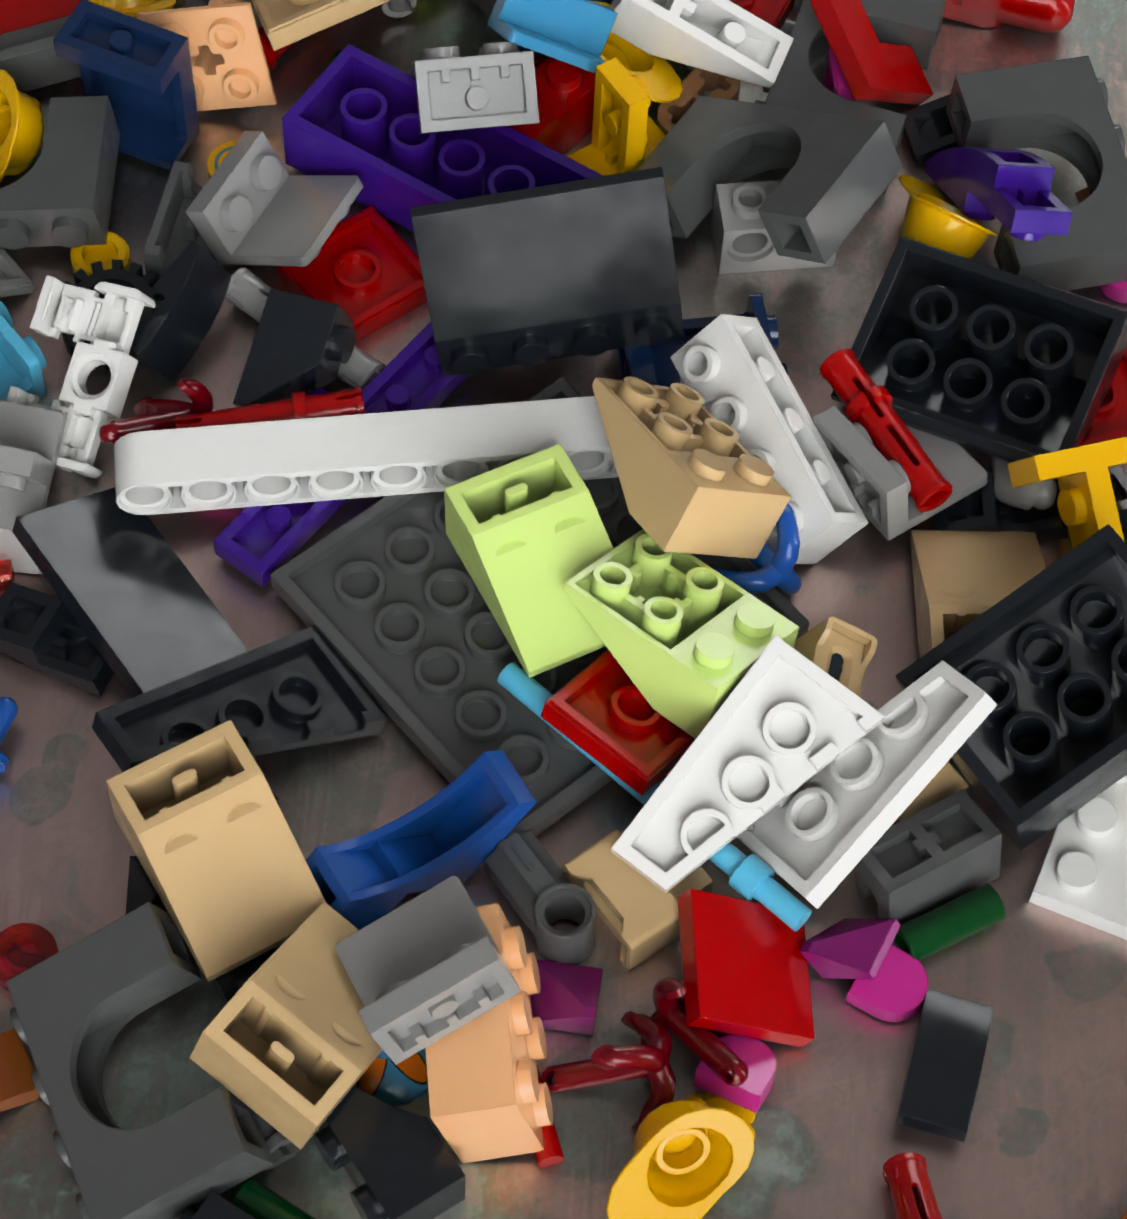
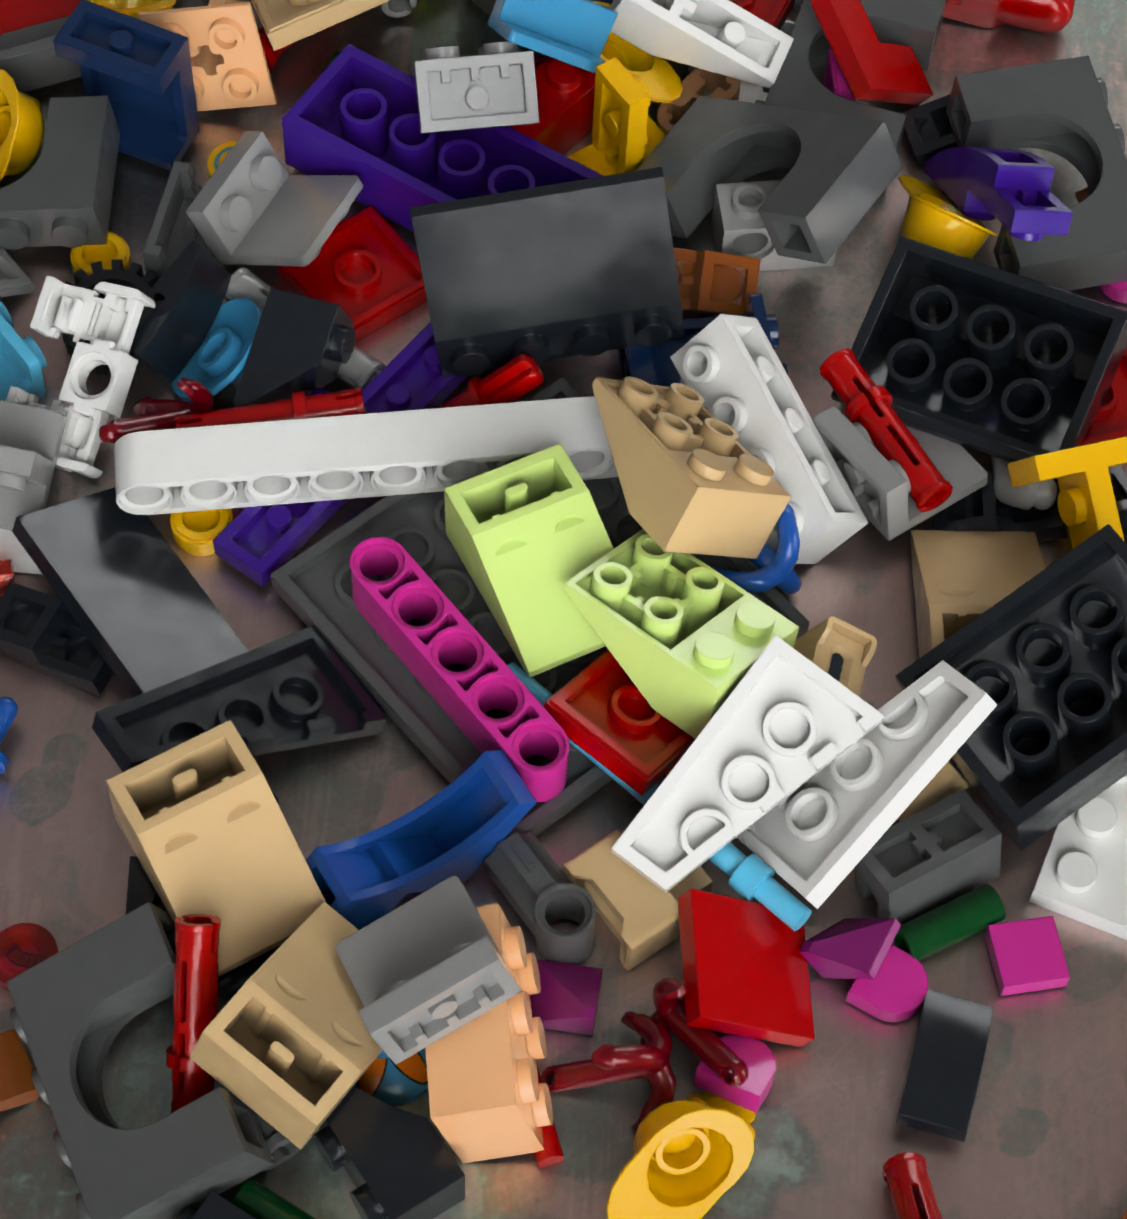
none -> red pin [166,914,221,1113]
none -> yellow tile [170,509,233,556]
none -> dark azure dish [171,298,262,402]
none -> dark pink beam [350,537,569,802]
none -> red axle [438,354,544,408]
none -> dark orange slope [673,247,761,315]
none -> dark pink tile [984,916,1070,996]

